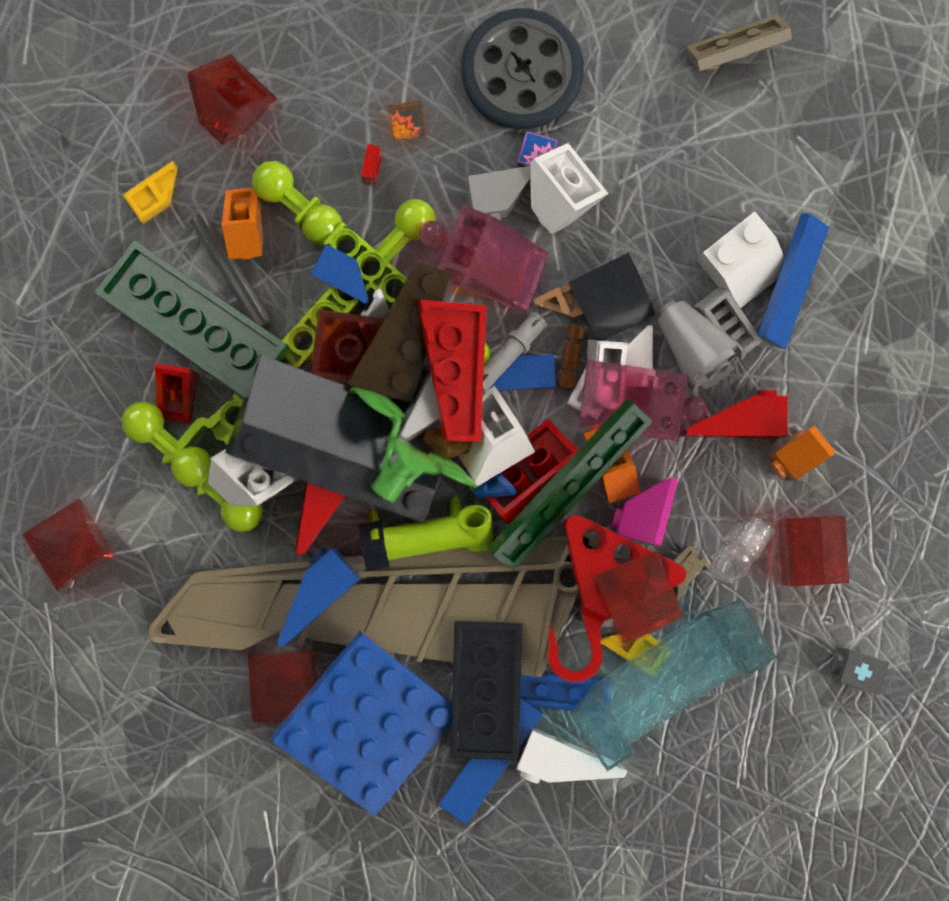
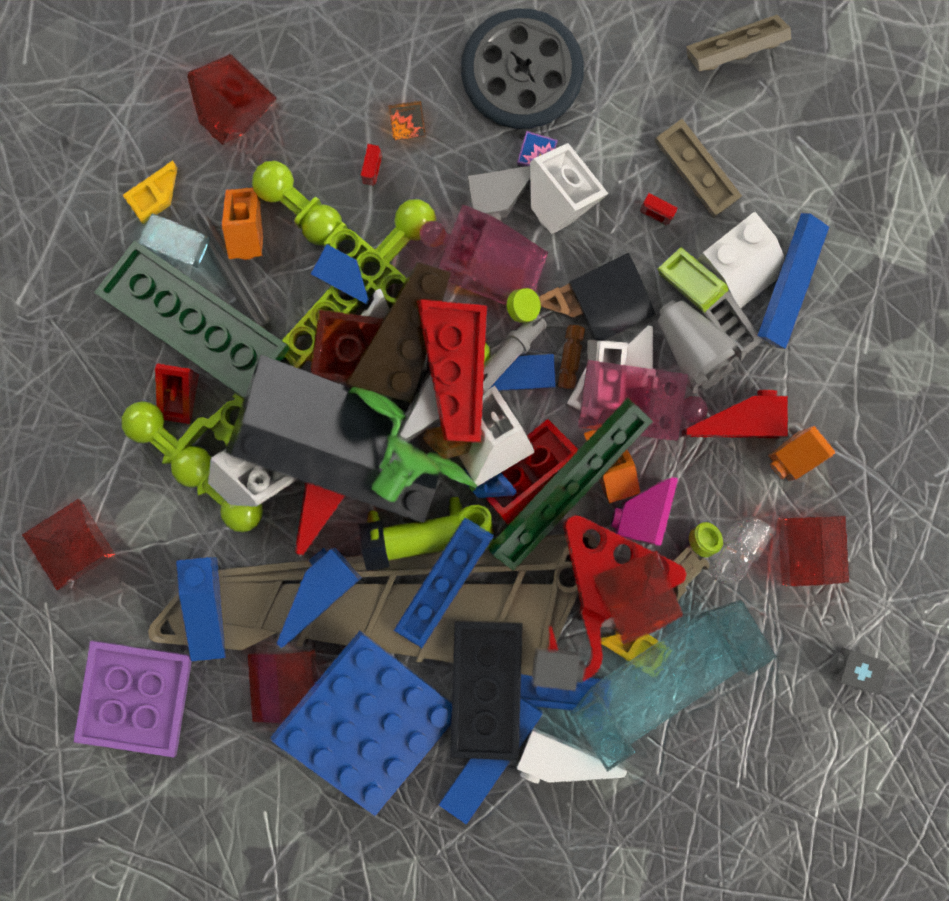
none -> medium lavender plate [74,640,192,757]
none -> clear light blue tile [139,213,211,268]
none -> blue slope [176,557,226,661]
none -> blue tile [394,517,494,648]
none -> lime tile [507,288,541,323]
none -> dark grey brick [531,647,585,691]
none -> red tile [639,193,678,226]
none -> dark tan plate [654,119,742,218]
none -> lime tile [657,247,728,313]
none -> lime tile [689,522,723,558]

